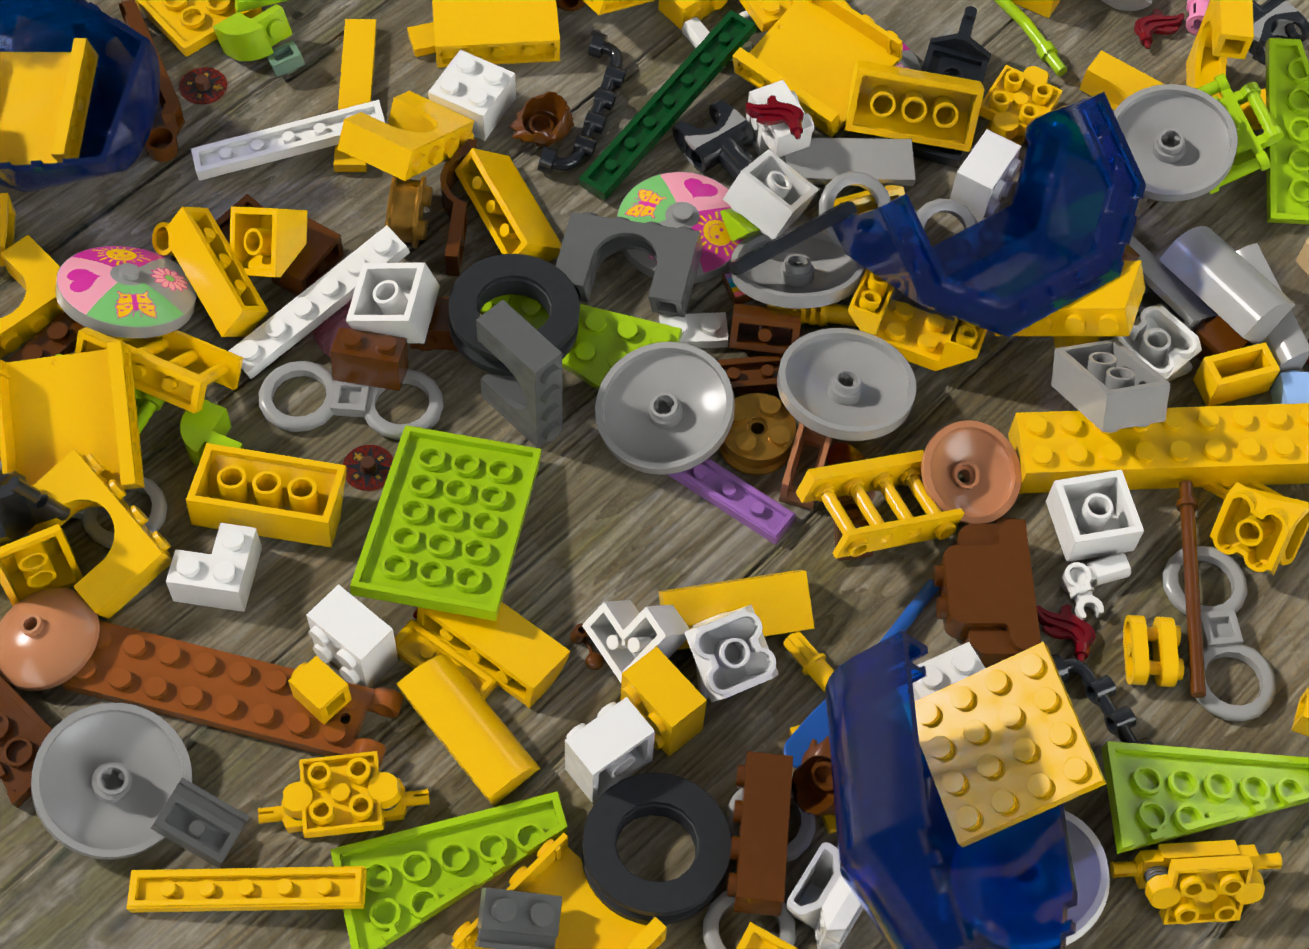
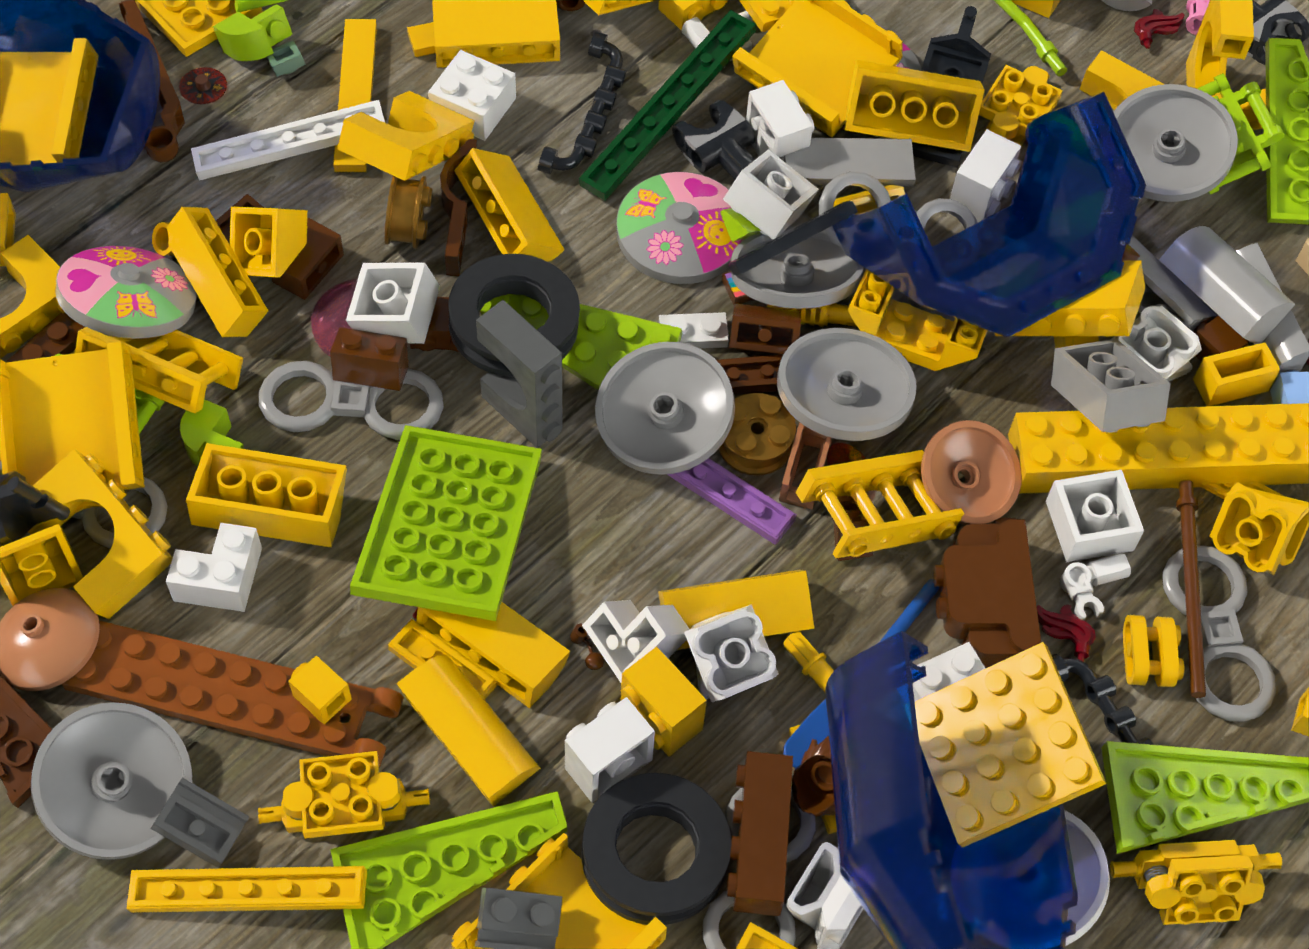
white plate [229,226,410,379] -> none
white brick [306,584,399,688] -> none
piece [343,445,393,491] -> none
reddish brown hair [508,91,575,147] -> none
dark grey arch [556,212,703,317] -> none
dark red piece [746,95,804,140] -> none

